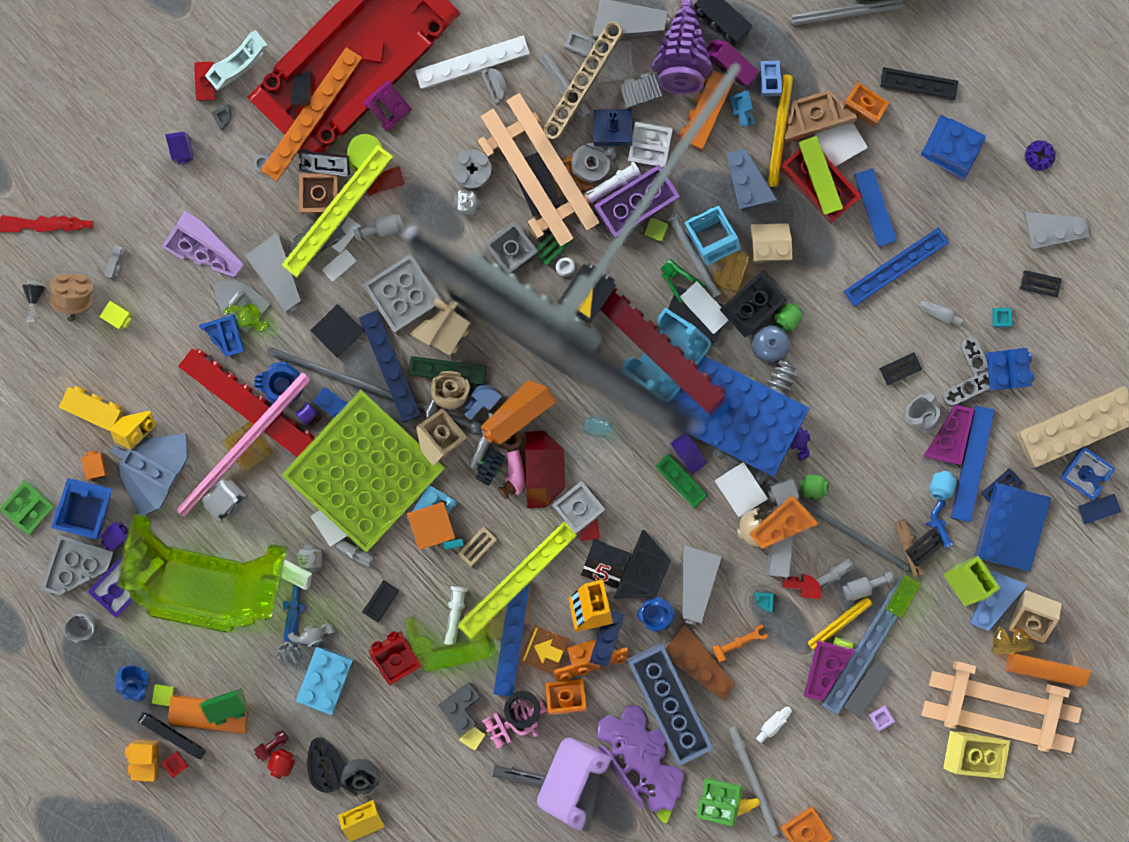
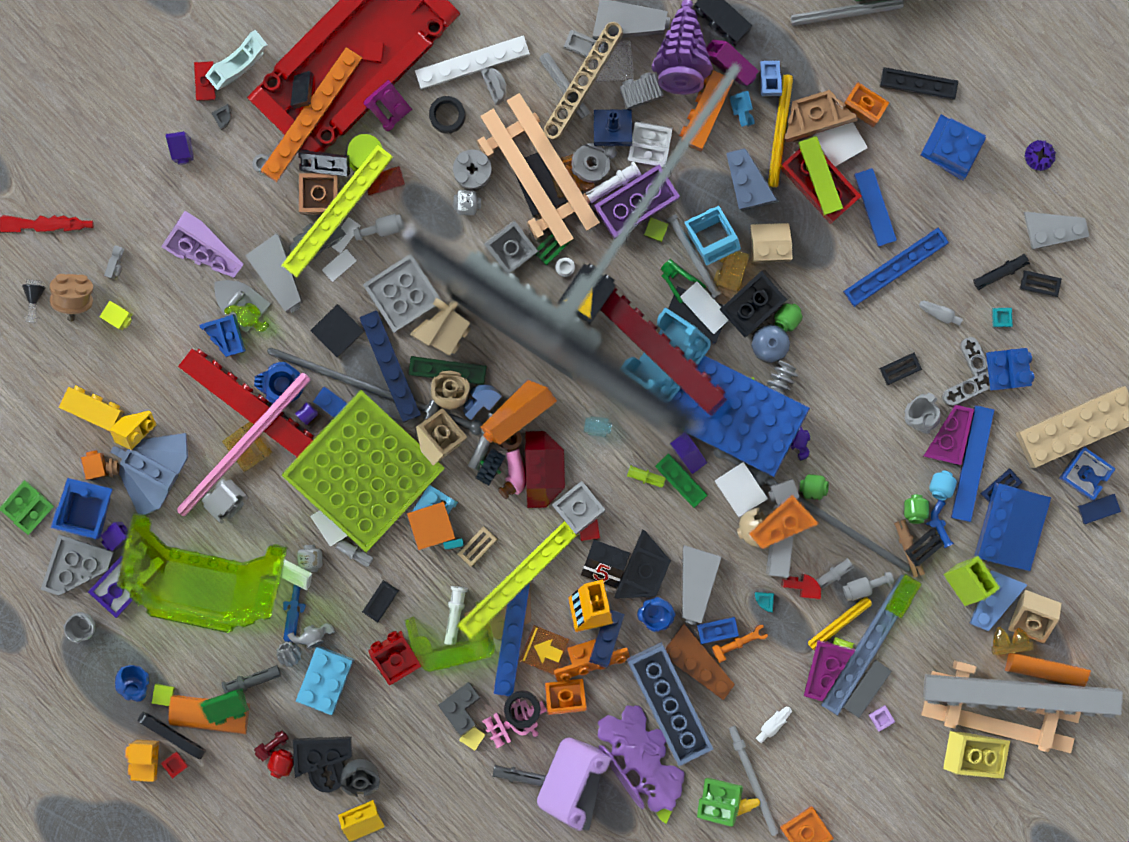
none -> medium nougat plate [106,458,119,478]
none -> dark grey pin [222,665,281,694]
none -> black wing [293,736,353,778]
none -> black tyre [429,96,465,133]
none -> lime axle [627,465,666,488]
none -> blue plate [697,617,739,644]
none -> bright green head [904,494,929,524]
none -> light grey brick [923,674,1123,718]
none -> black pin [973,254,1030,291]

